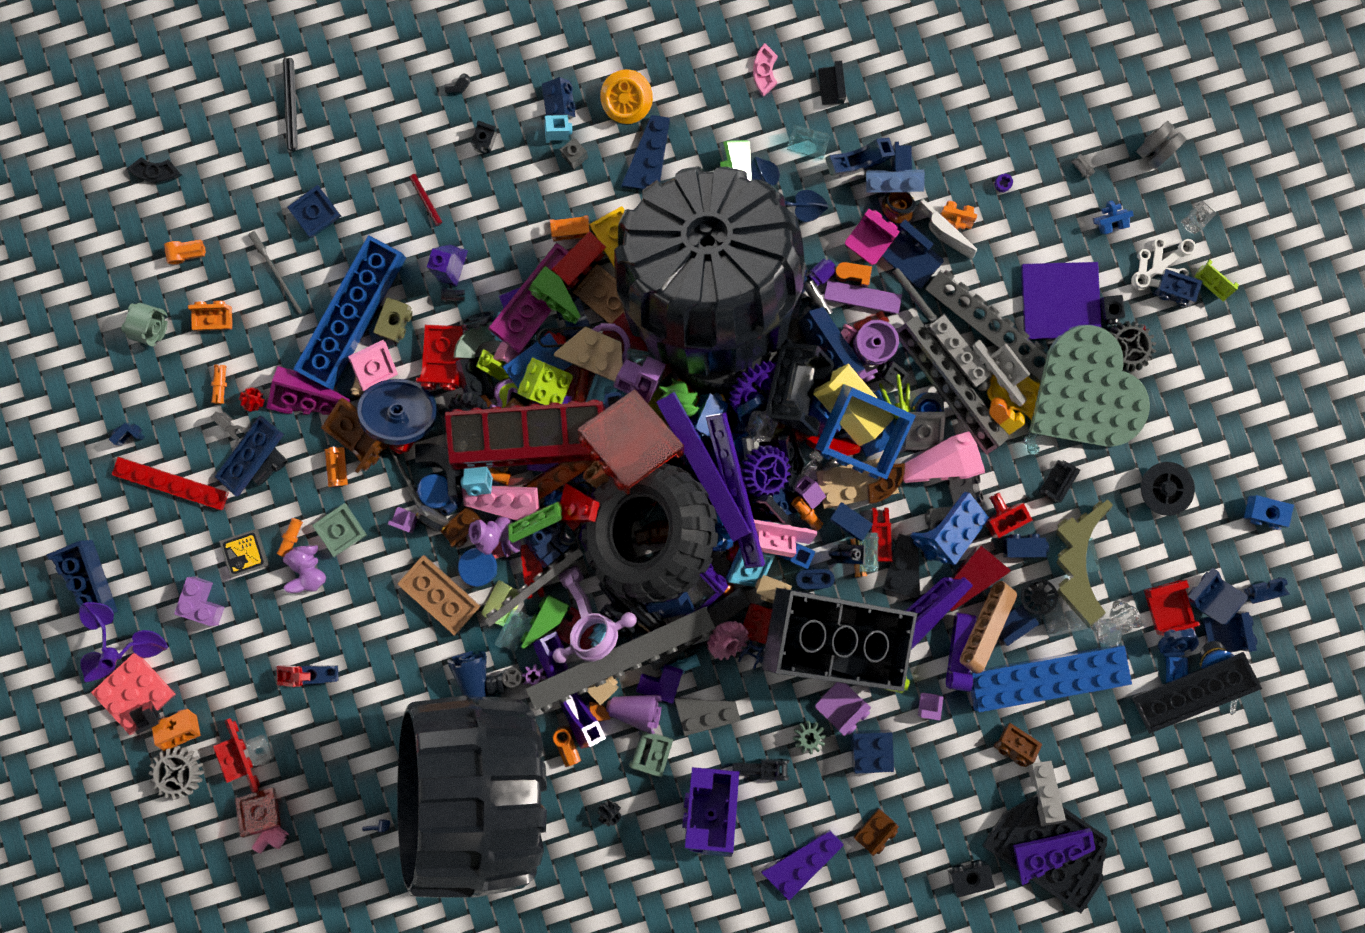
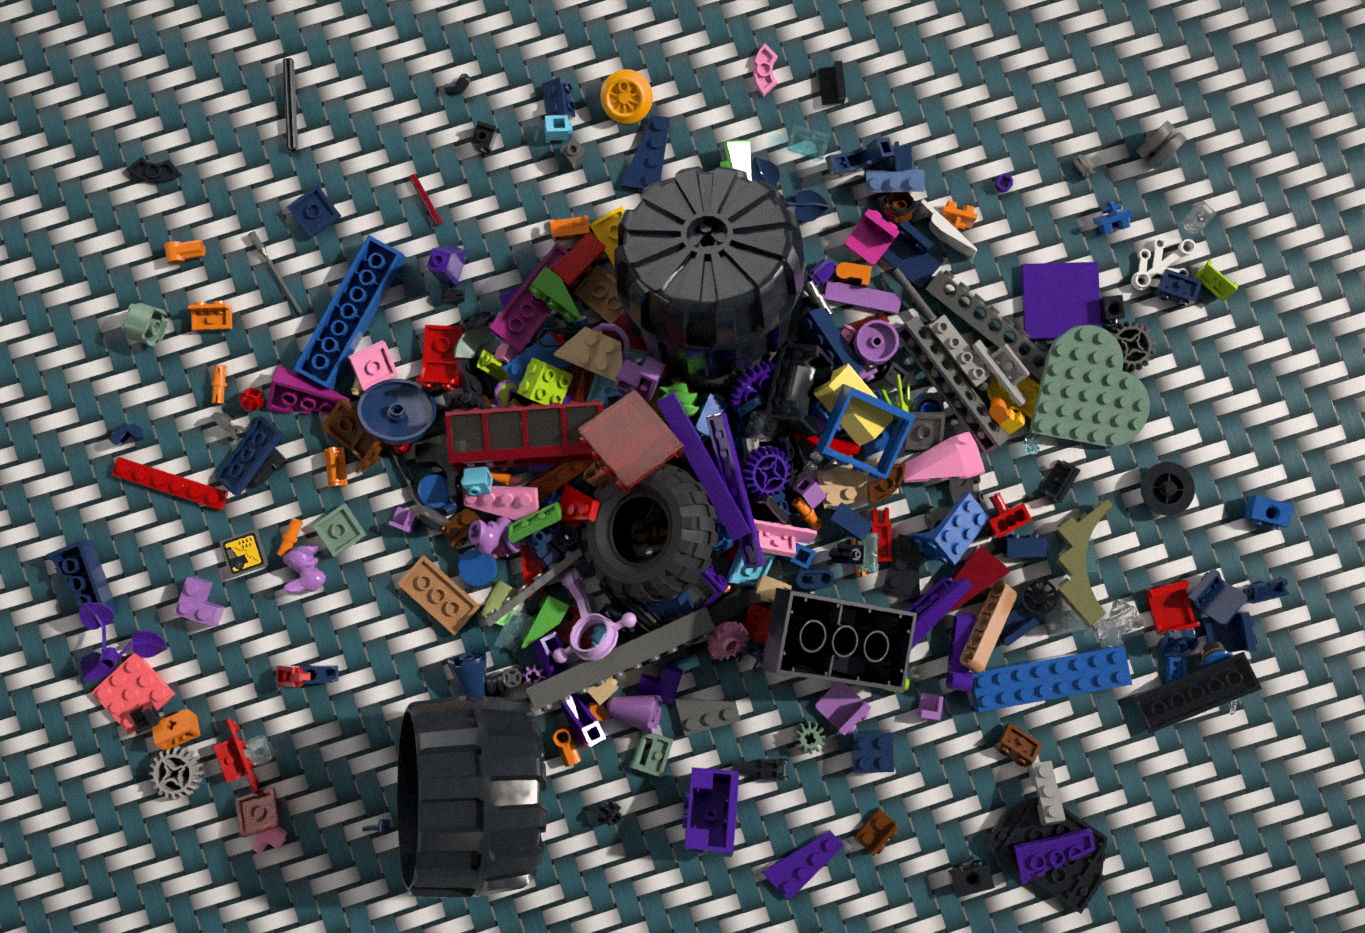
olive brick [373,297,413,343] -> none

